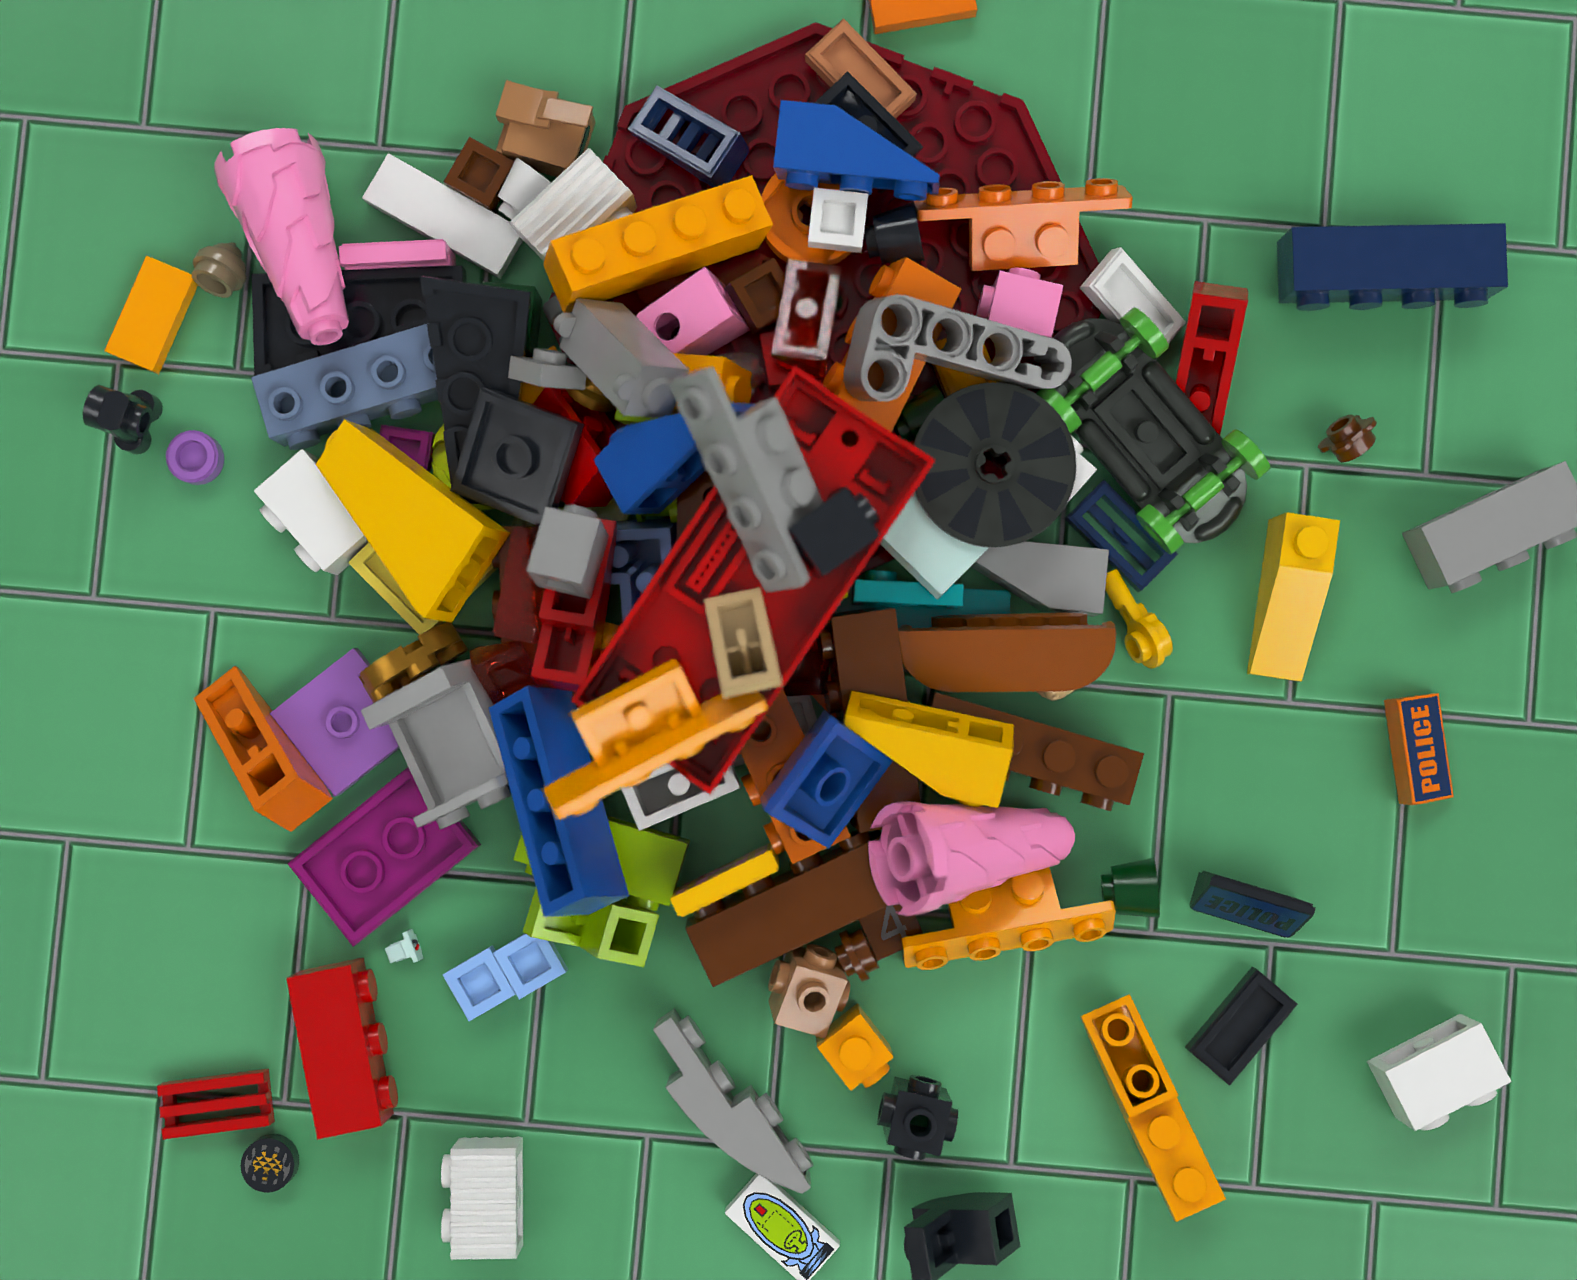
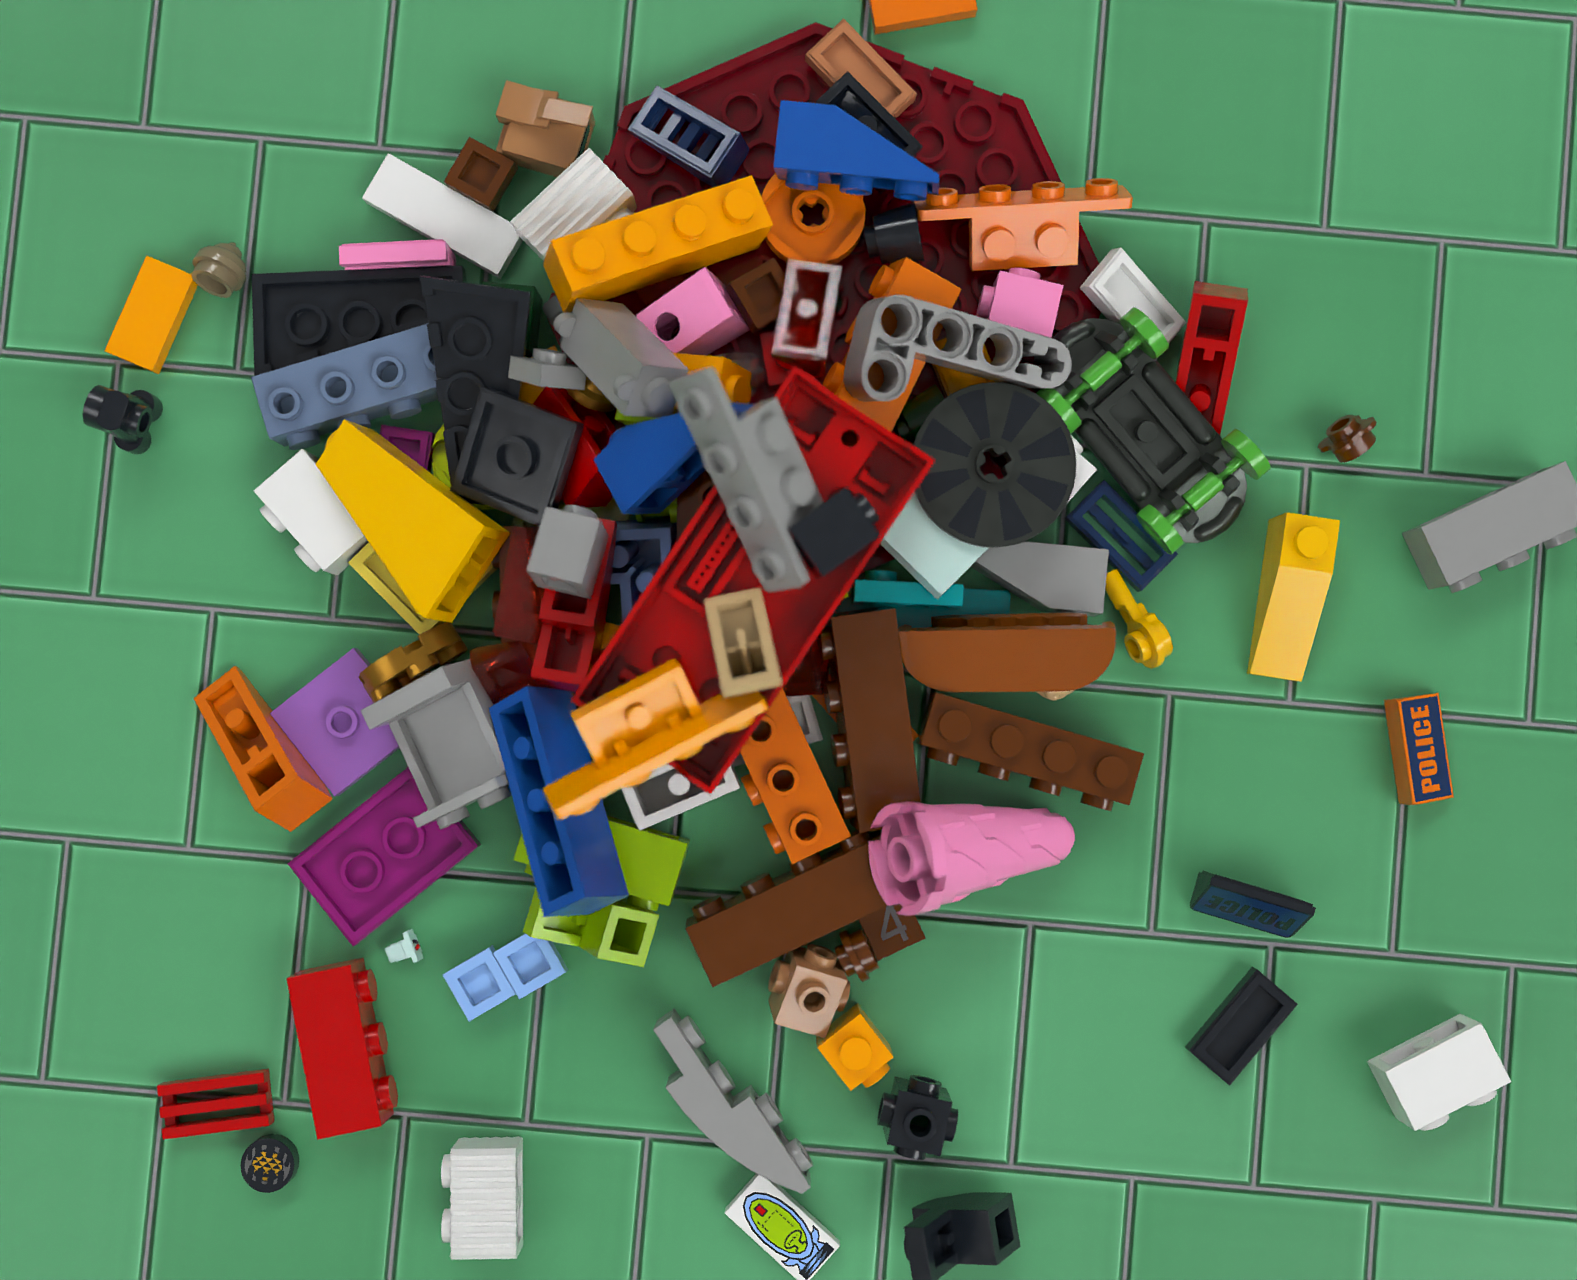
medium lavender tile [166,430,224,485] -> none
bright pink cone [214,128,349,345] -> none
white hat [498,158,552,220] -> none
yellow tile [670,843,779,917] -> none
blue slope [760,710,893,848] -> none
white plate [808,188,868,253] -> none
yellow slope [844,691,1014,808] -> none
light orange bracket [902,867,1116,970] -> none
light orange slope [1080,994,1226,1222] -> none
dark green hat [1101,858,1160,918] -> none
dark blue brick [1277,223,1508,311] -> none

